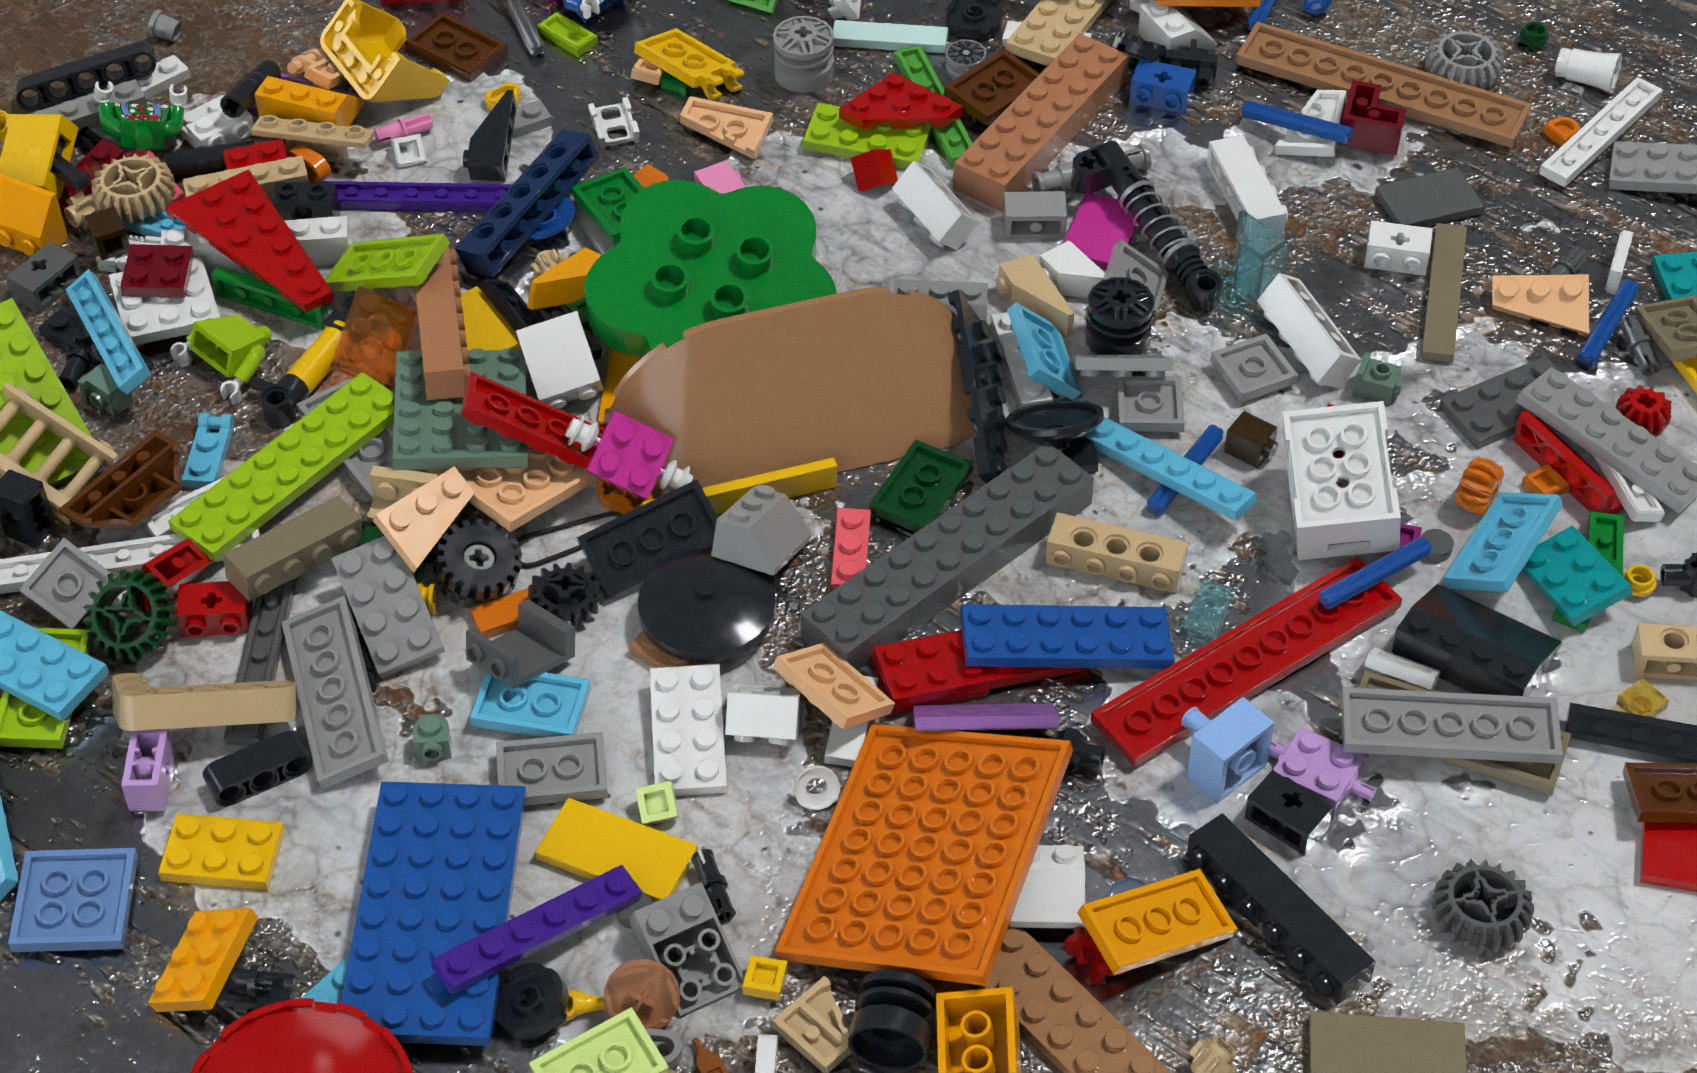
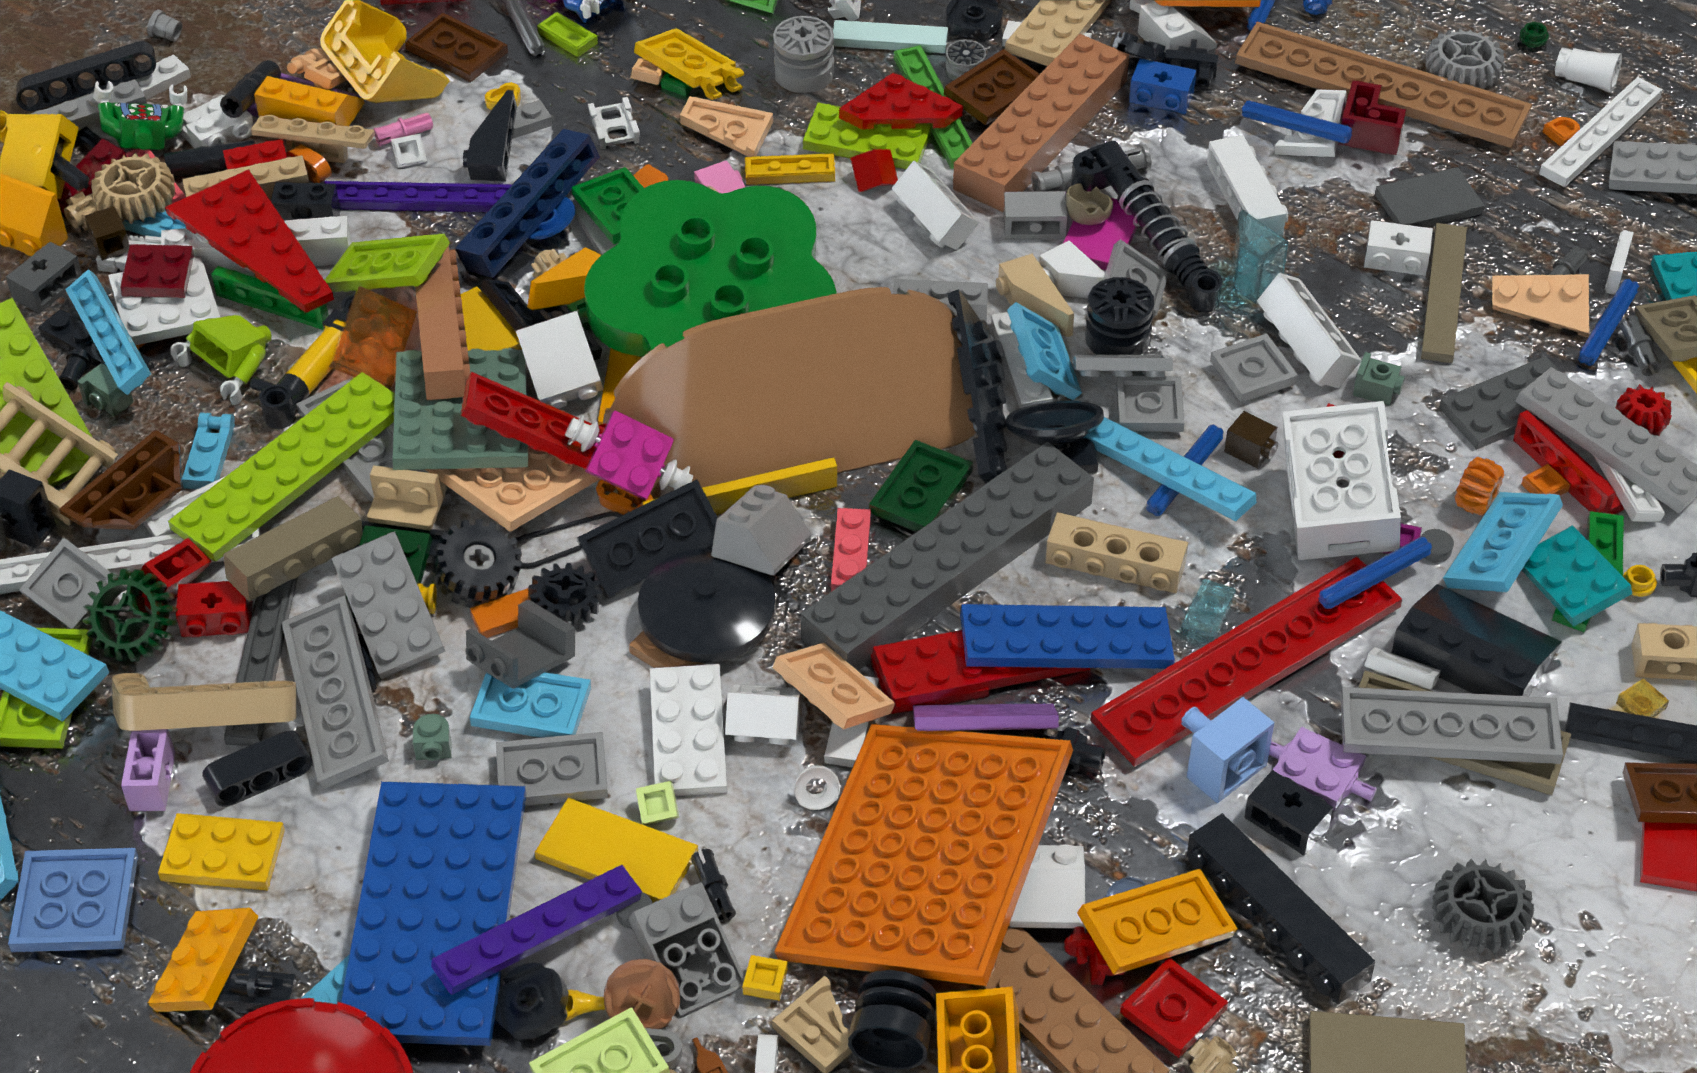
light nougat wing [373,466,475,574] -> none
none -> yellow tile [745,154,835,185]
none -> dark tan hair [1066,183,1113,225]
none -> red plate [1120,958,1228,1058]

